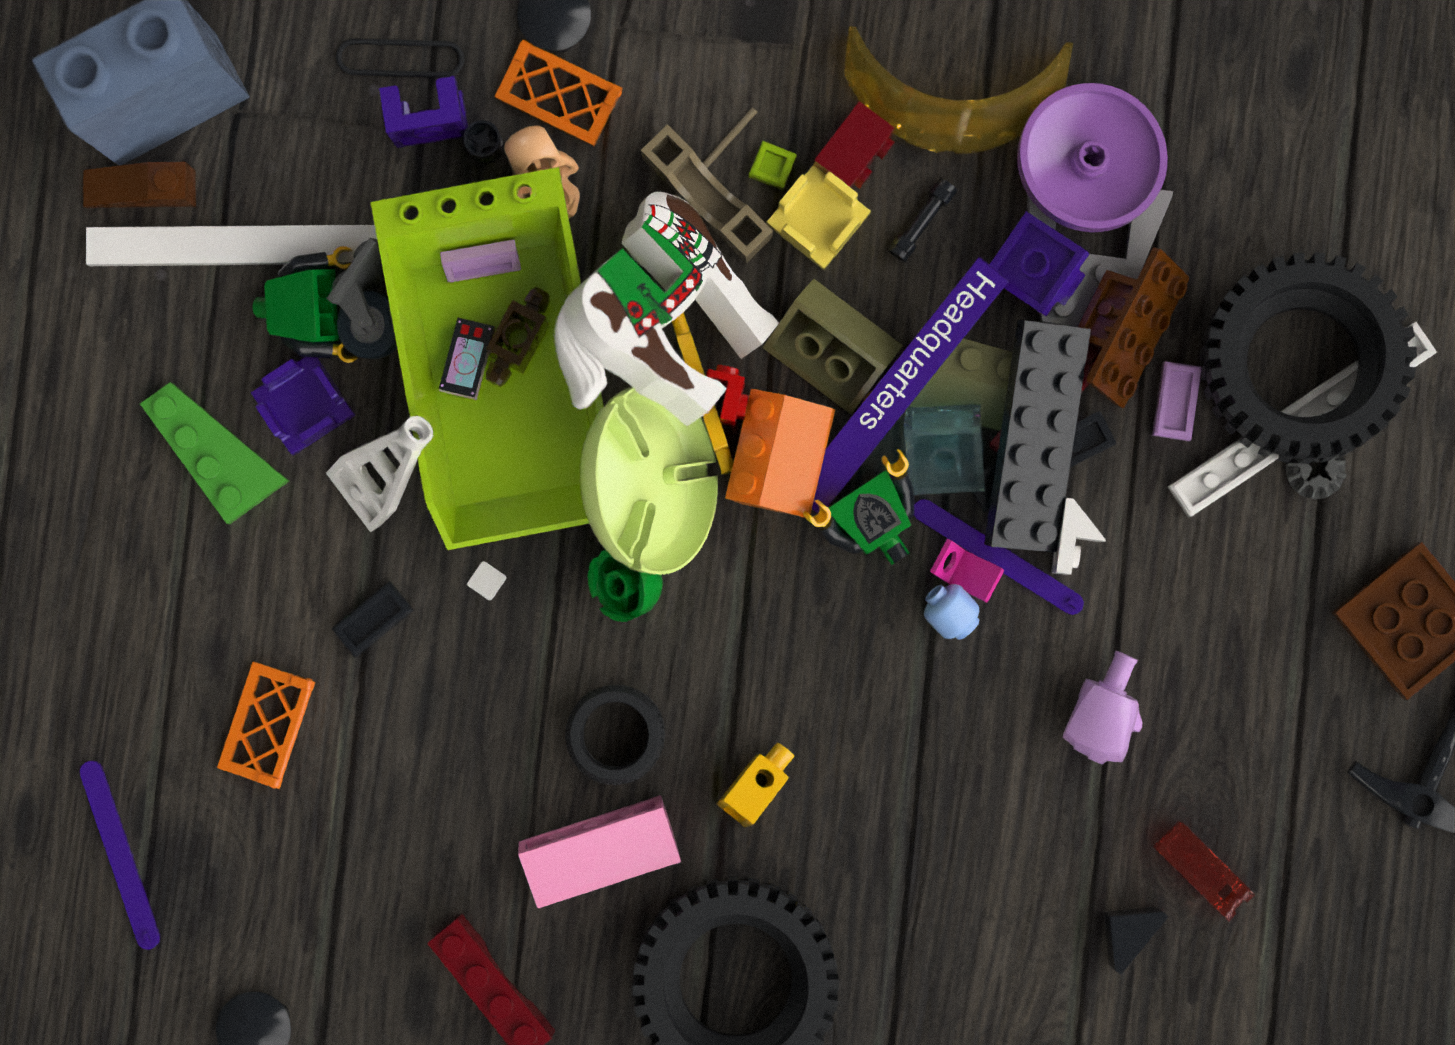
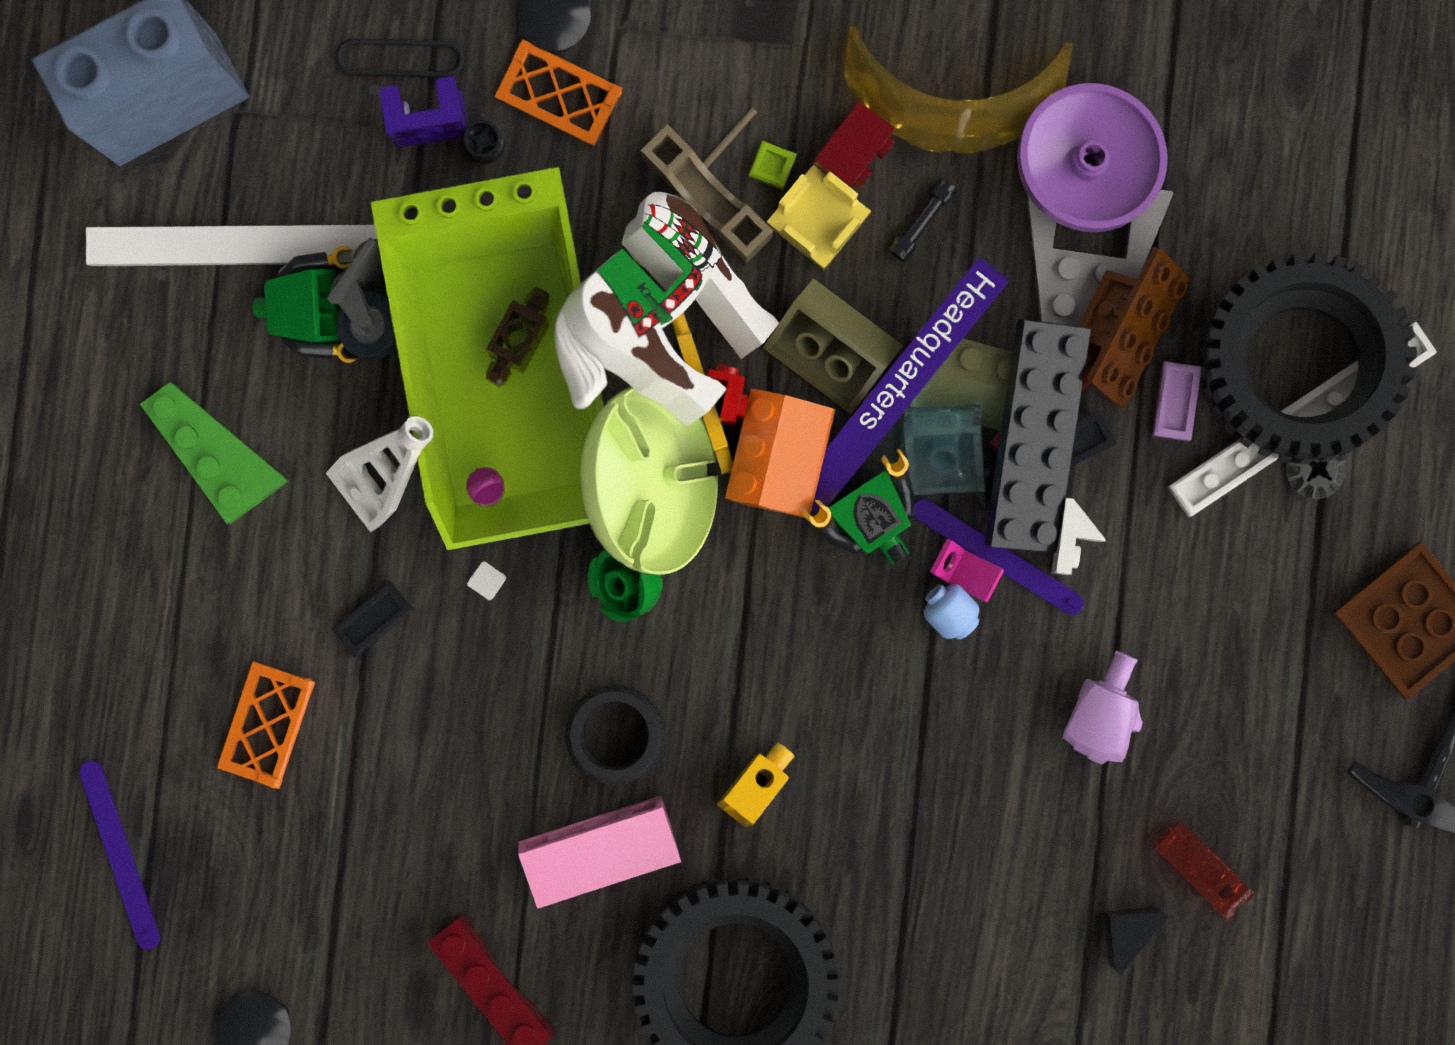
reddish brown slope [83,162,196,208] -> none
dark purple panel [251,357,356,456] -> none
tile [439,318,495,400] -> none
lavender tile [440,240,521,282] -> none
light nougat head [504,126,580,219] -> none
dark purple panel [990,211,1090,316] -> none
none -> magenta tile [466,467,505,507]

